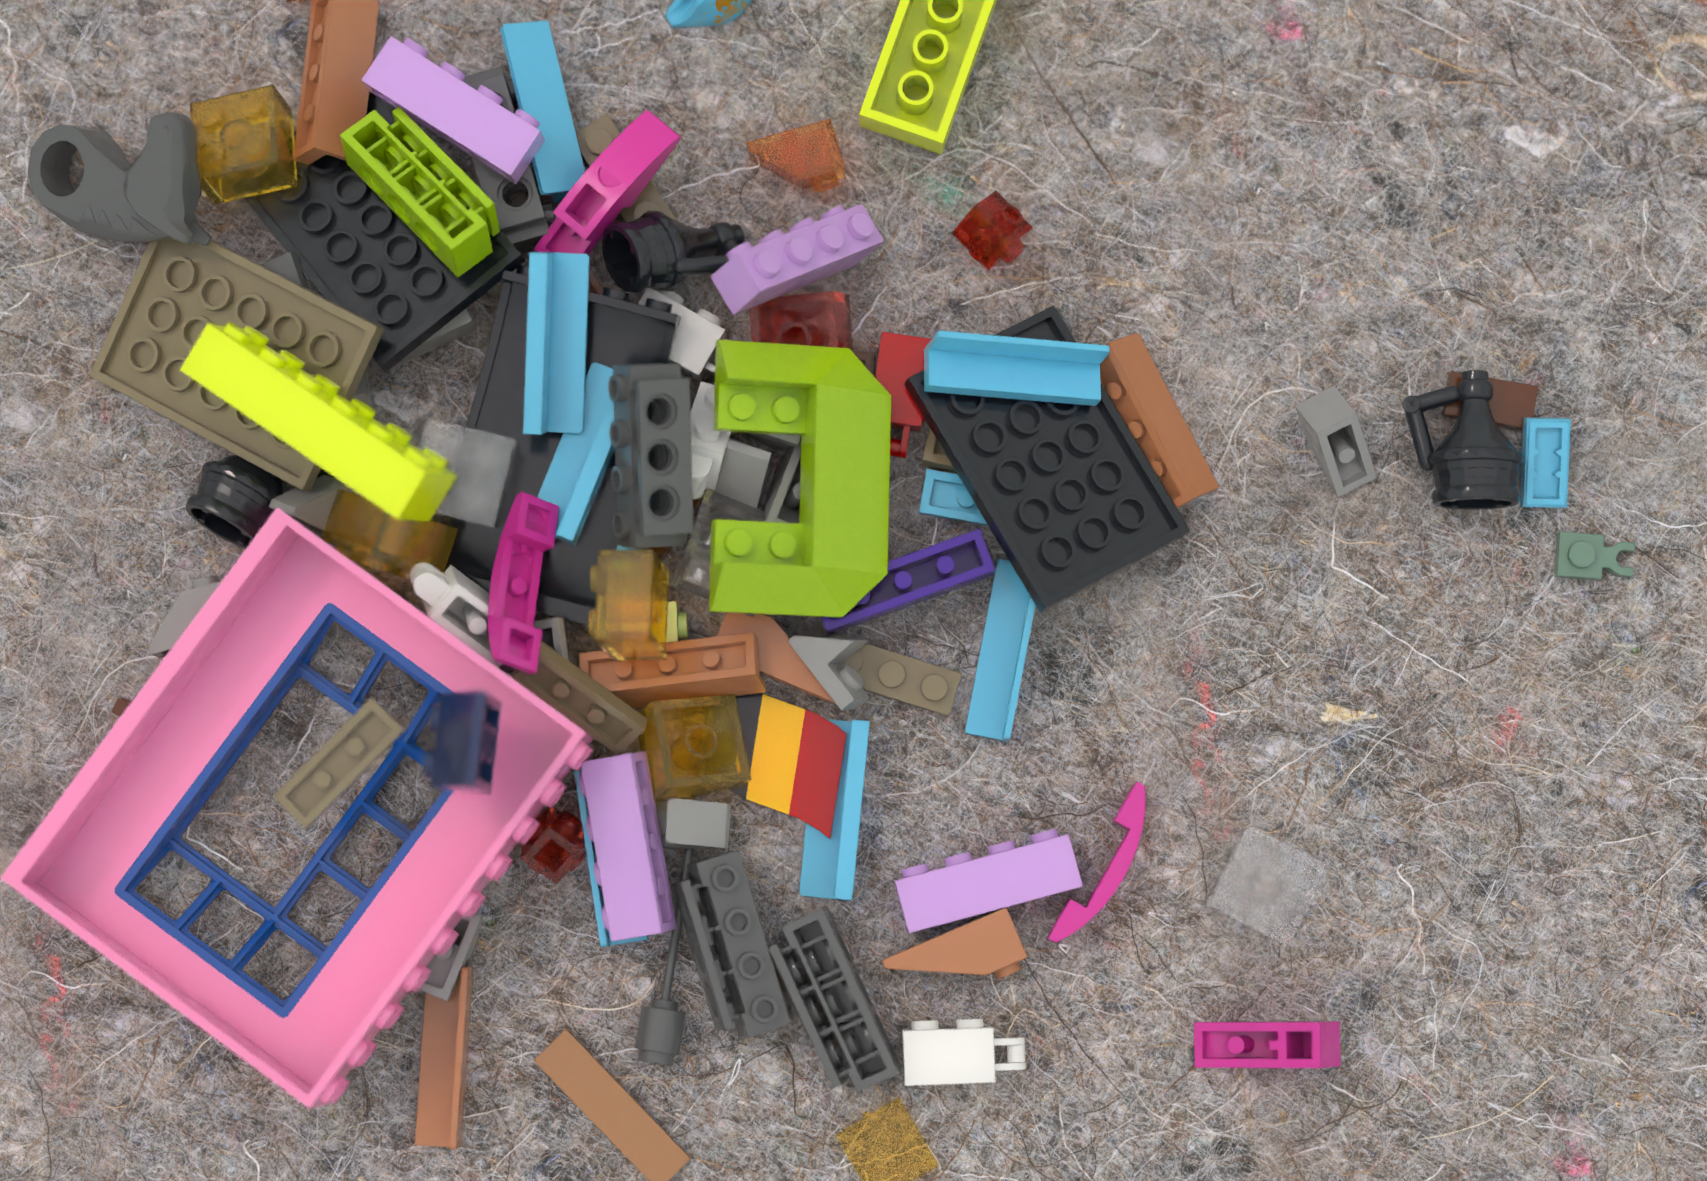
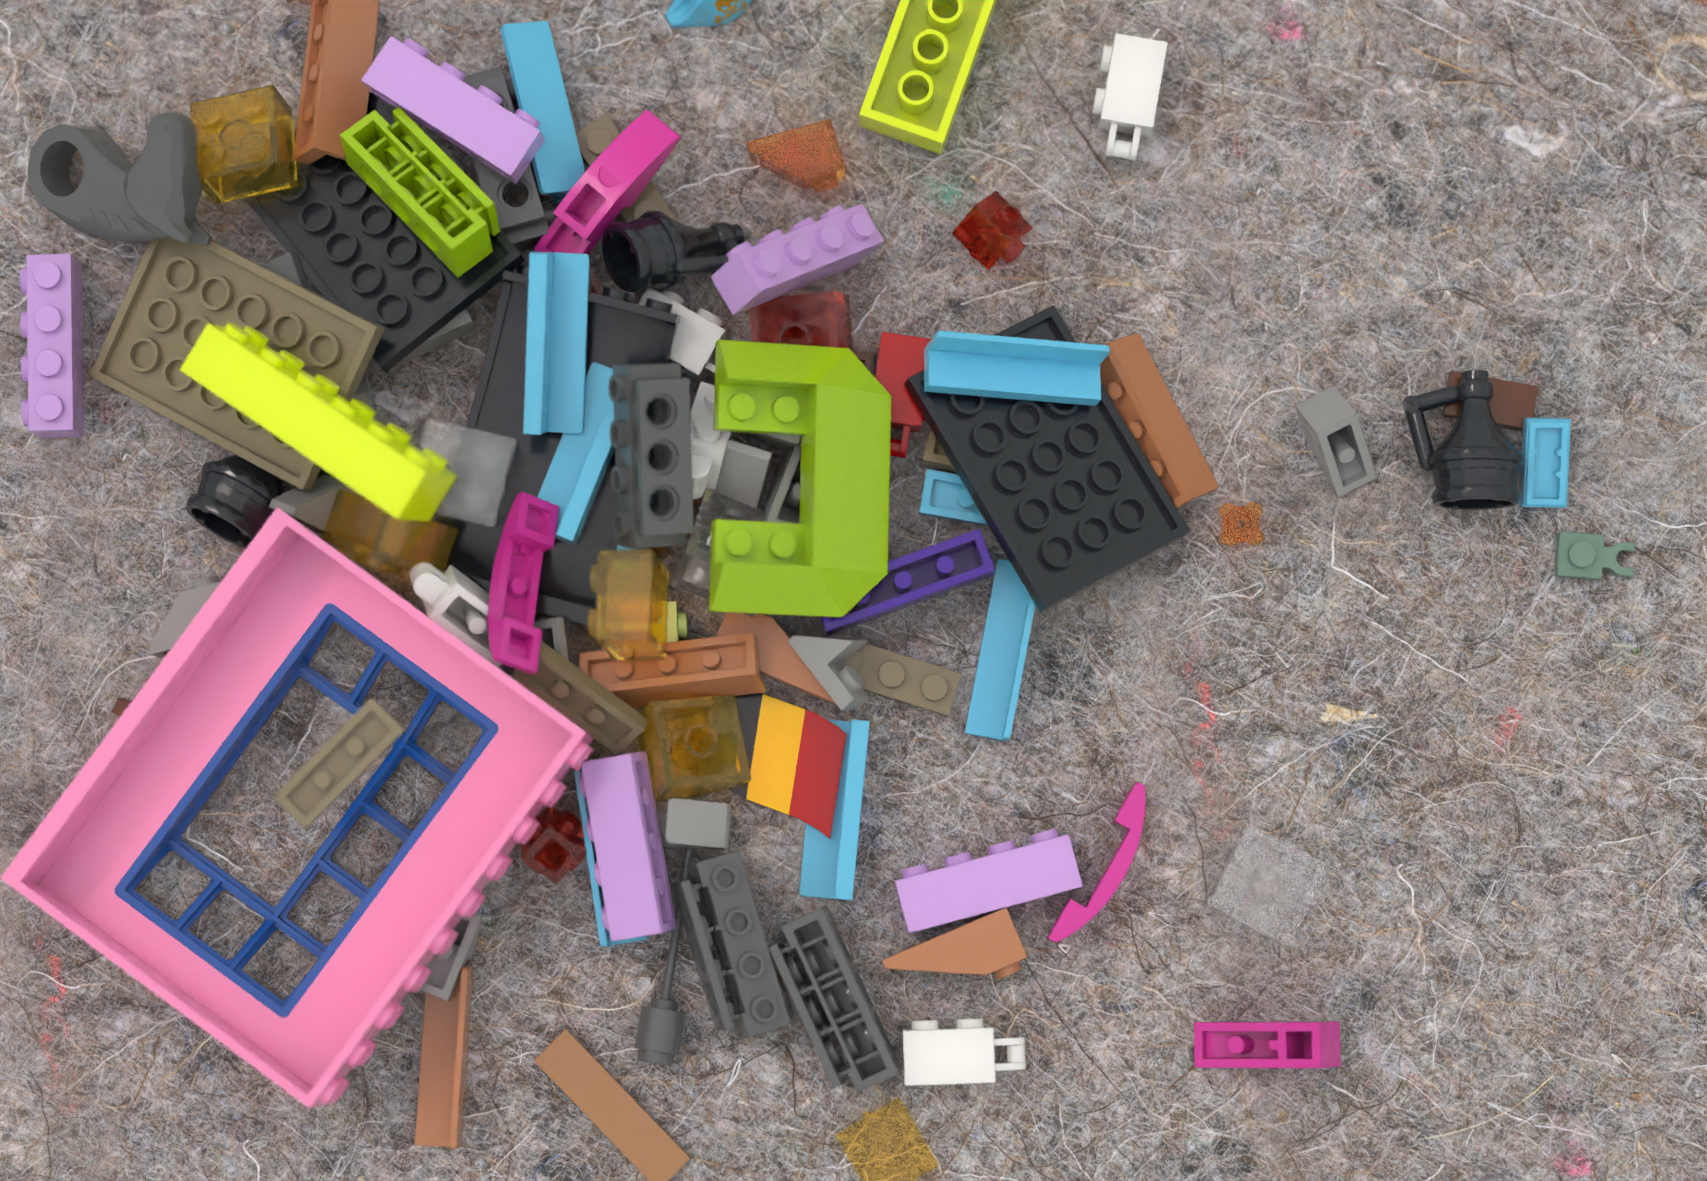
dark blue slope [424,691,502,795] -> none
none -> lavender brick [20,253,84,438]
none -> white brick [1092,33,1168,161]
none -> clear orange plate [1218,502,1264,547]

